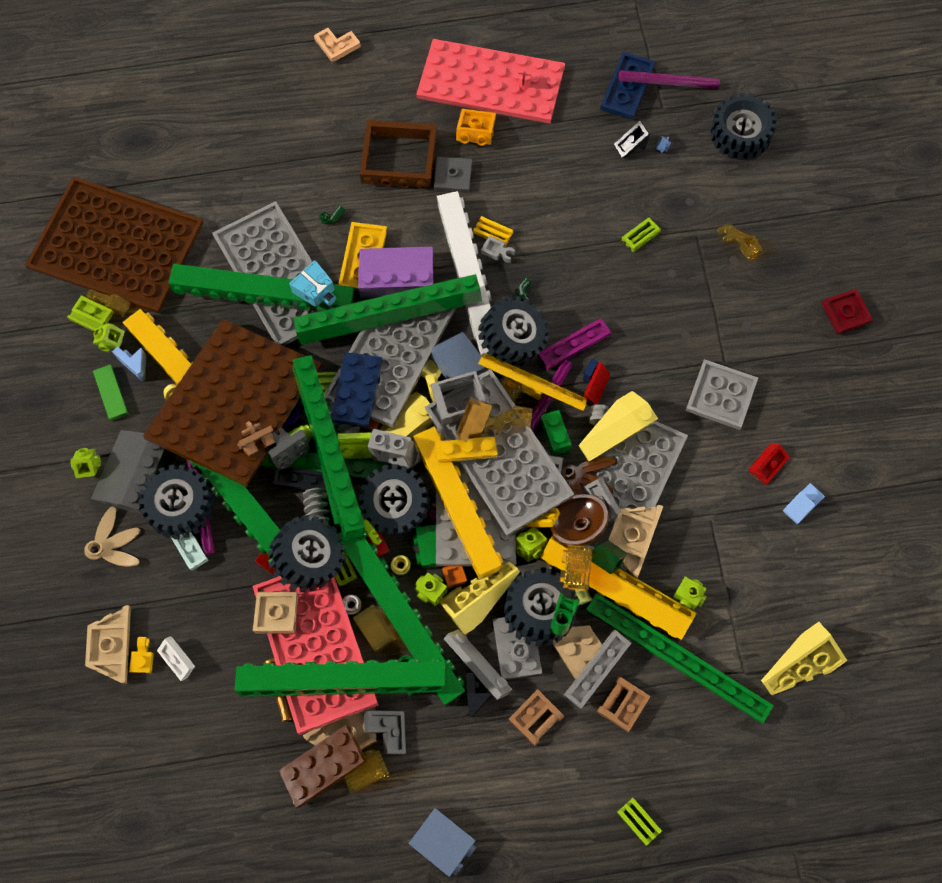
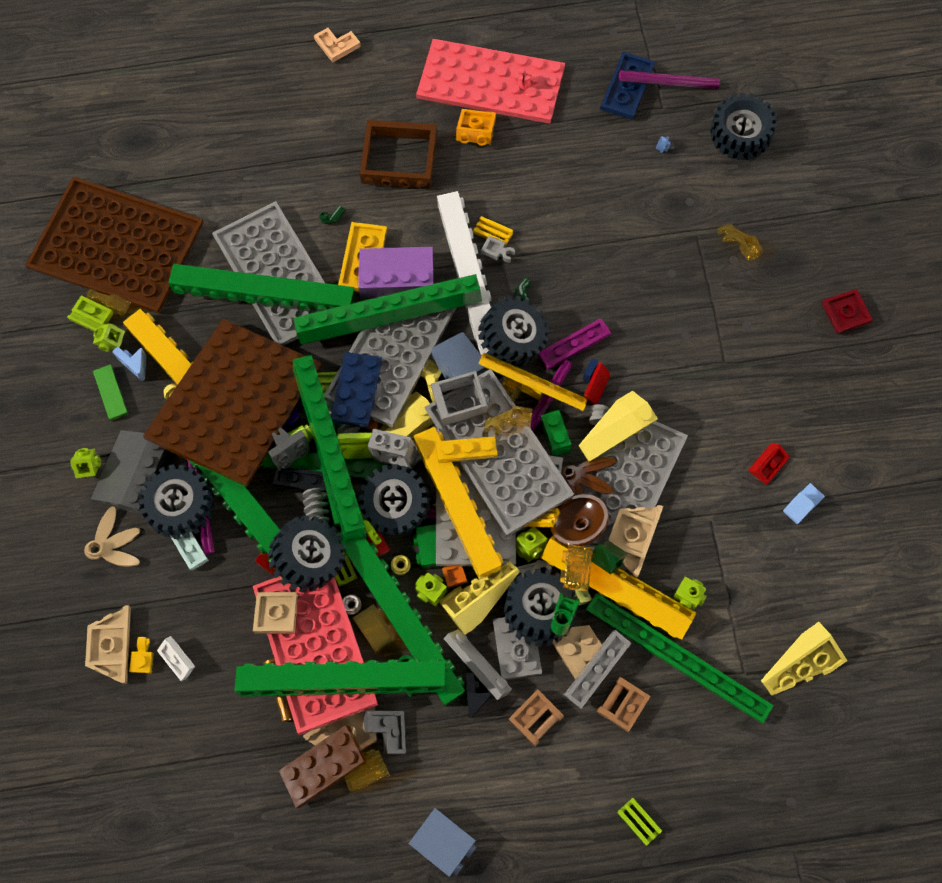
medium nougat hips [237,421,275,456] -> none
medium azure torso [289,260,336,306] -> none
dark grey plate [434,157,472,193] -> none
pearl gold panel [456,398,492,442] -> none
light grey plate [584,477,621,518] -> none
slope [614,121,650,159] -> none
lime tile [622,217,661,252] -> none
light grey plate [686,359,758,430] -> none

